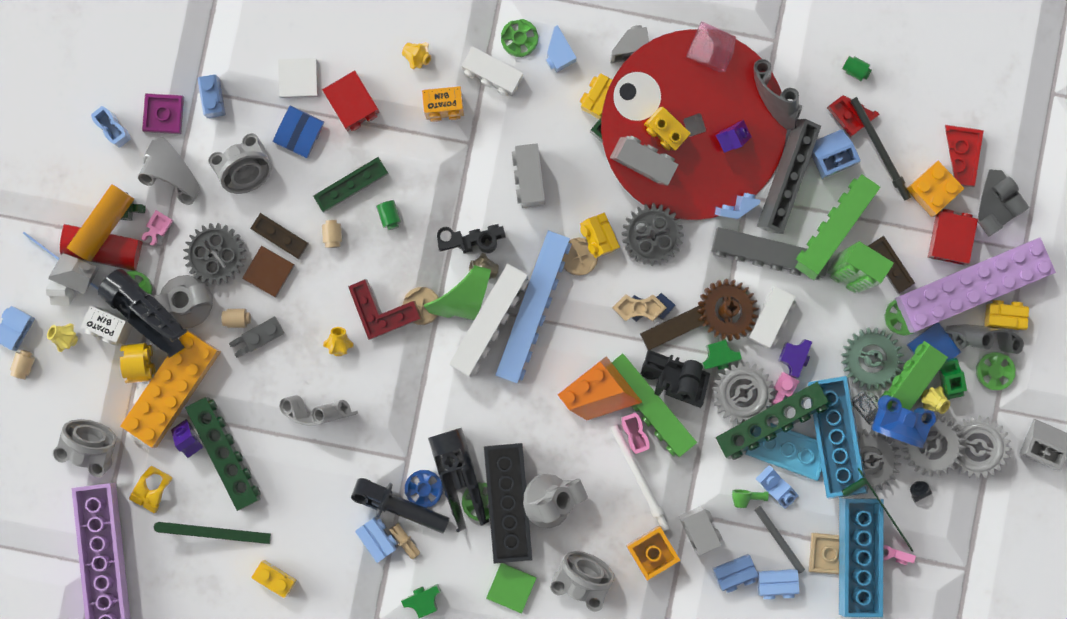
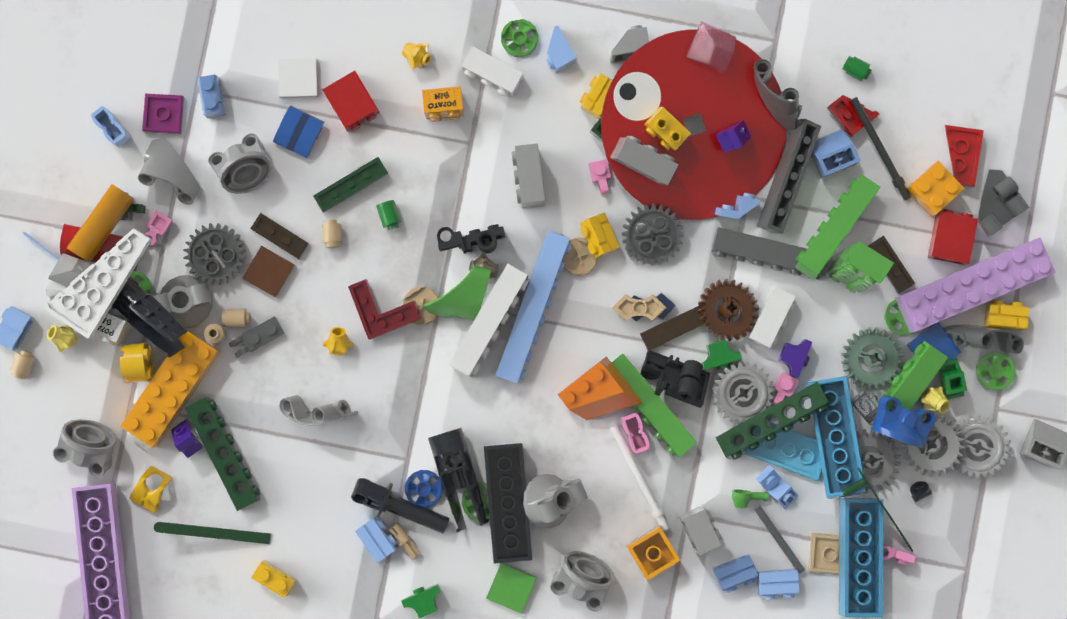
none -> white wing [42,229,152,339]
none -> tan brick [204,324,226,344]
none -> bright pink plate [588,159,611,194]

